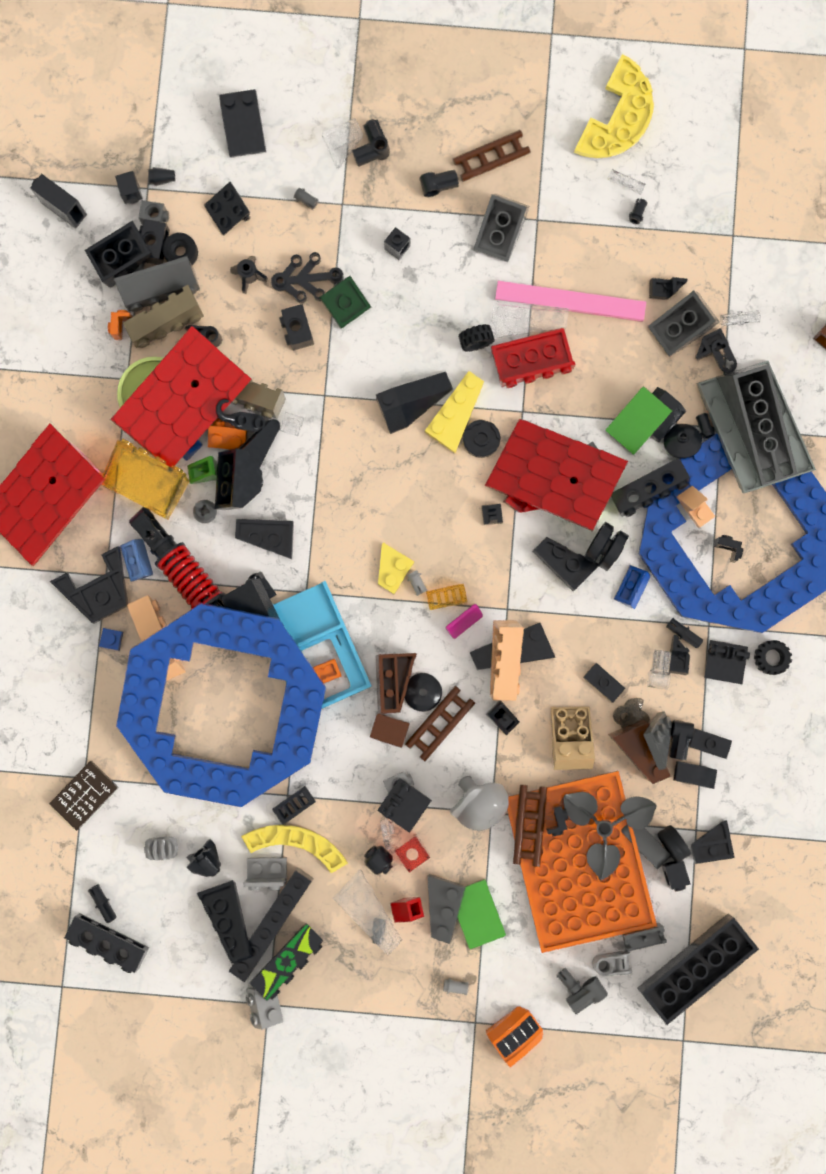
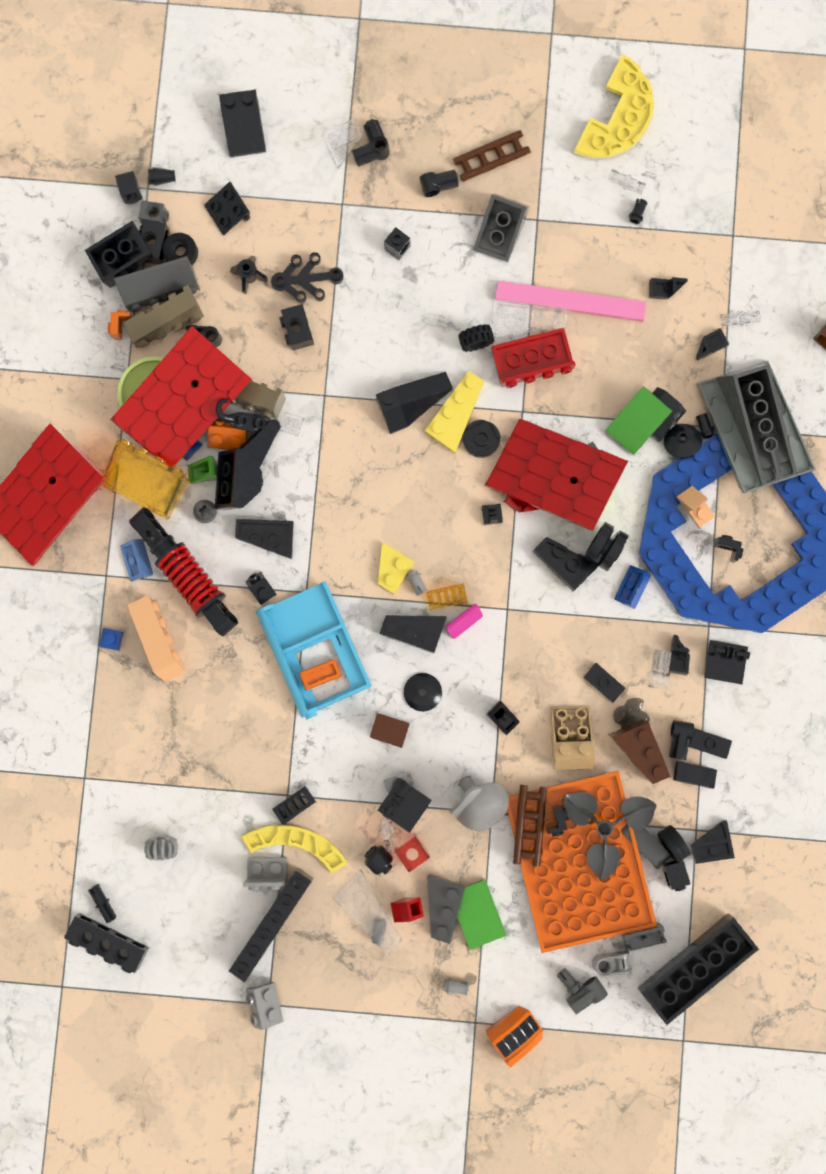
black brick [30,173,87,229] -> none
black wing [49,546,128,624] -> none
dark brown tile [49,761,119,831] -> none
blue plate [116,603,326,807] -> none
black brick [186,839,221,877] -> none
black wing [197,880,252,964] -> none
black brick [221,579,279,618] -> none
black brick [249,923,324,1001] -> none
dark grey pin [294,188,319,210] -> none
dark green tile [319,276,371,329] -> none
reddish brown wedge [375,653,417,713] -> none
reddish brown bar [405,686,475,762] -> none
black wing [470,622,556,670] -> none
light nougat wedge [490,620,524,701] -> none
black brick [611,458,691,517] -> none
dark grey wing [643,711,672,770] -> none
dark grey slope [648,291,720,357] -> none
black axle [666,618,703,648] -> none
black beam [710,339,737,373] -> none
black tyre [754,640,792,675] -> none
none -> black wedge [379,615,447,654]

